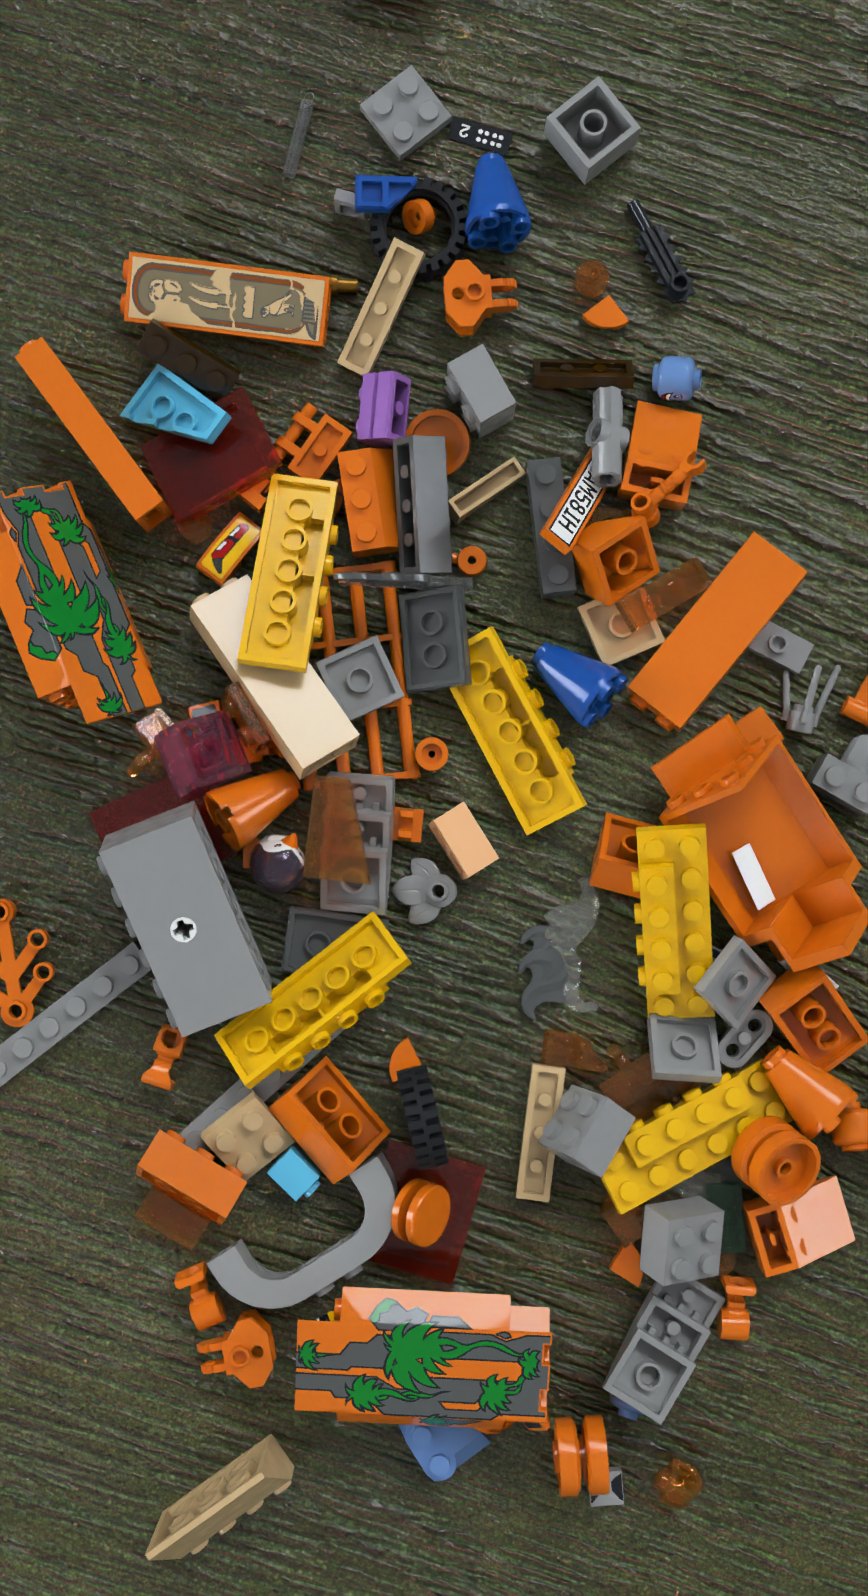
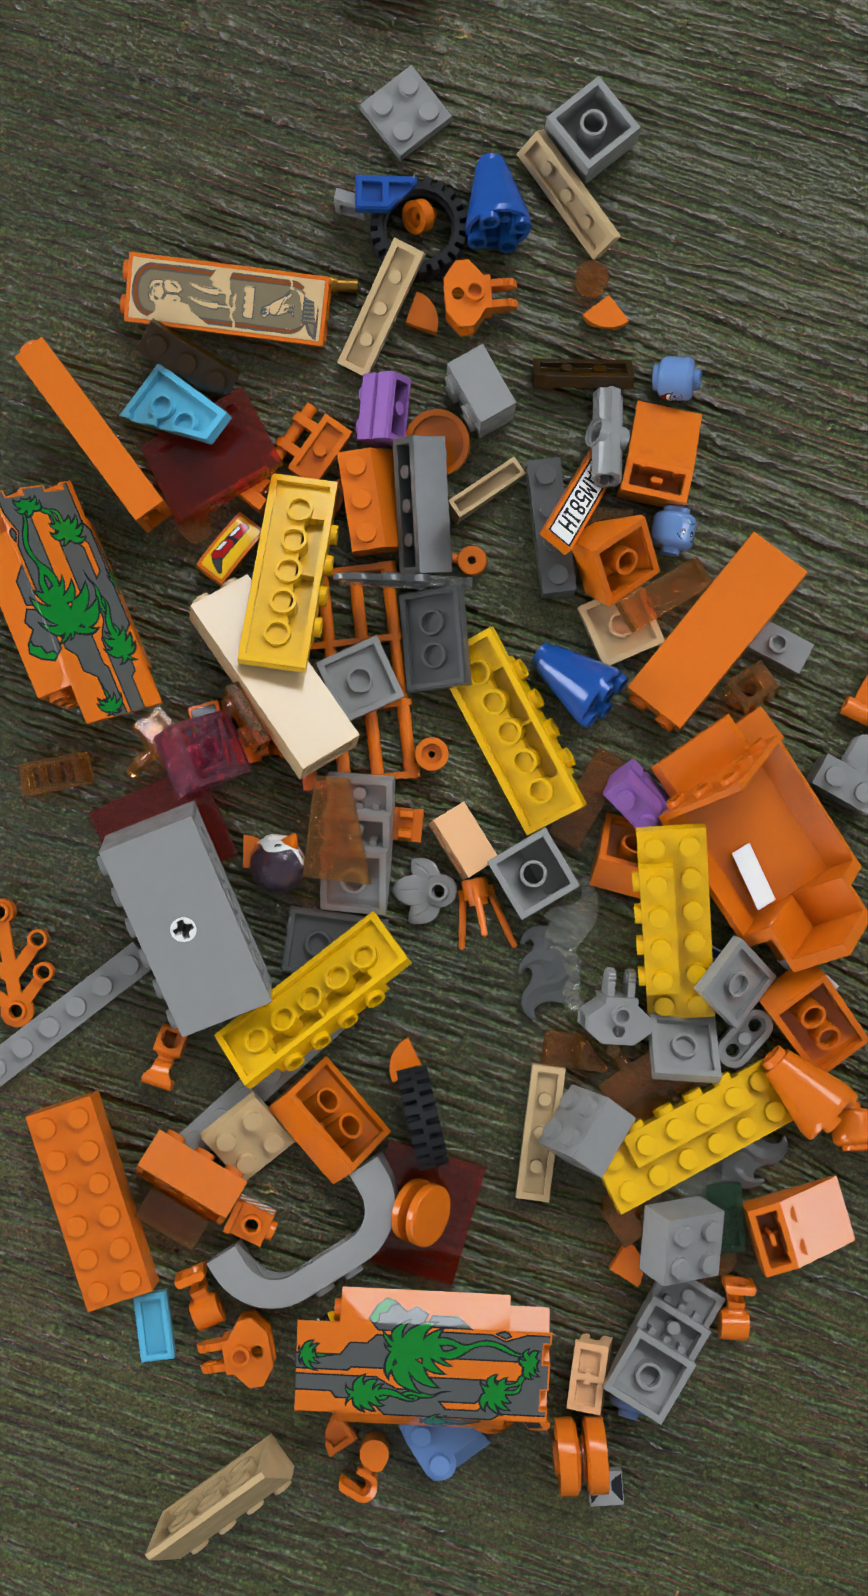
orange cone [204,768,301,851] -> none
medium azure brick [267,1143,321,1201] -> none
light grey piece [283,92,314,185] -> none
black sticker [447,116,513,155] -> none
black piece [627,199,696,305] -> none
orange brick [630,449,707,529] -> none
clear orange plate [654,1458,703,1508] -> none
orange wheel [731,1116,821,1206] -> none
light grey plant [781,665,841,735] -> none
none -> clear orange slope [18,751,94,797]
none -> orange brick [25,1090,159,1312]
none -> medium azure tile [133,1288,176,1363]
none -> orange brick [223,1193,278,1247]
none -> orange tile [325,1413,358,1457]
none -> orange leg [339,1431,389,1503]
none -> orange tile [406,291,438,336]
none -> orange plant [457,877,517,950]
none -> light grey slope [487,827,580,920]
none -> tan plate [517,129,621,260]
none -> clear orange tile [549,747,626,850]
none -> light nougat hinge [566,1333,613,1416]
none -> light grey hinge [577,967,653,1046]
none -> medium lavender brick [603,759,670,828]
none -> medium blue head [650,505,697,557]
none -> clear orange brick [725,660,779,714]

